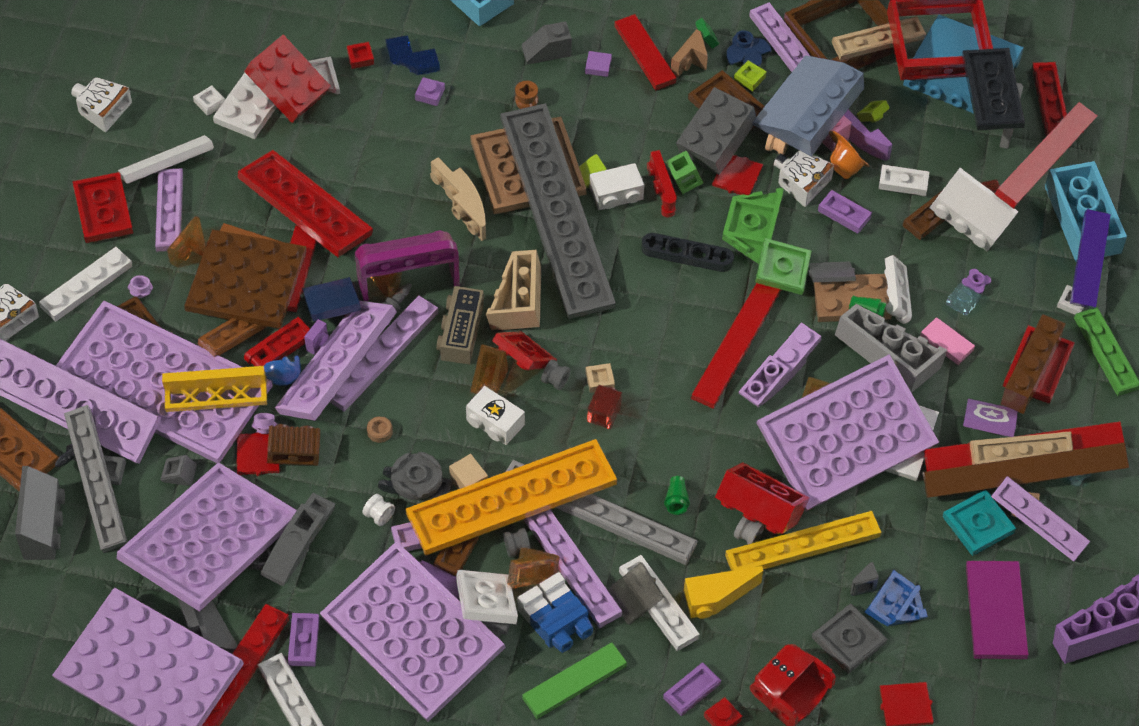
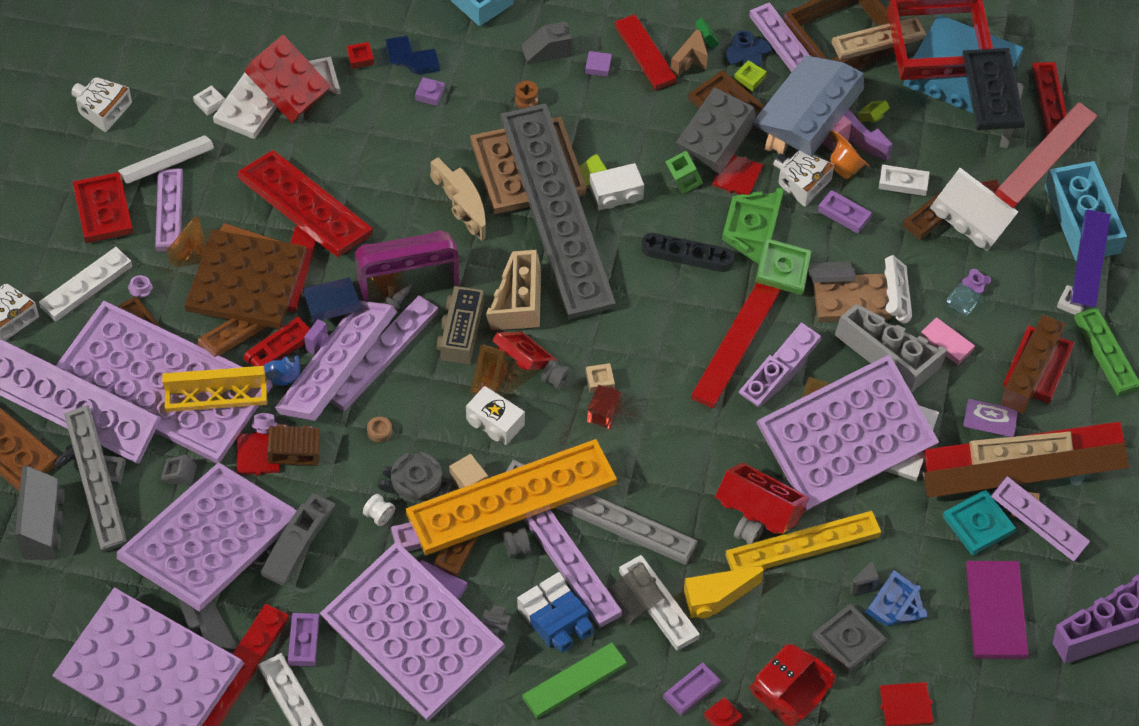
white tile [456,570,518,624] -> none
clear orange slope [507,548,560,588] -> none
red plate [647,150,676,218] -> none
green cone [664,476,690,515] -> none
green cone [849,295,887,317] -> none

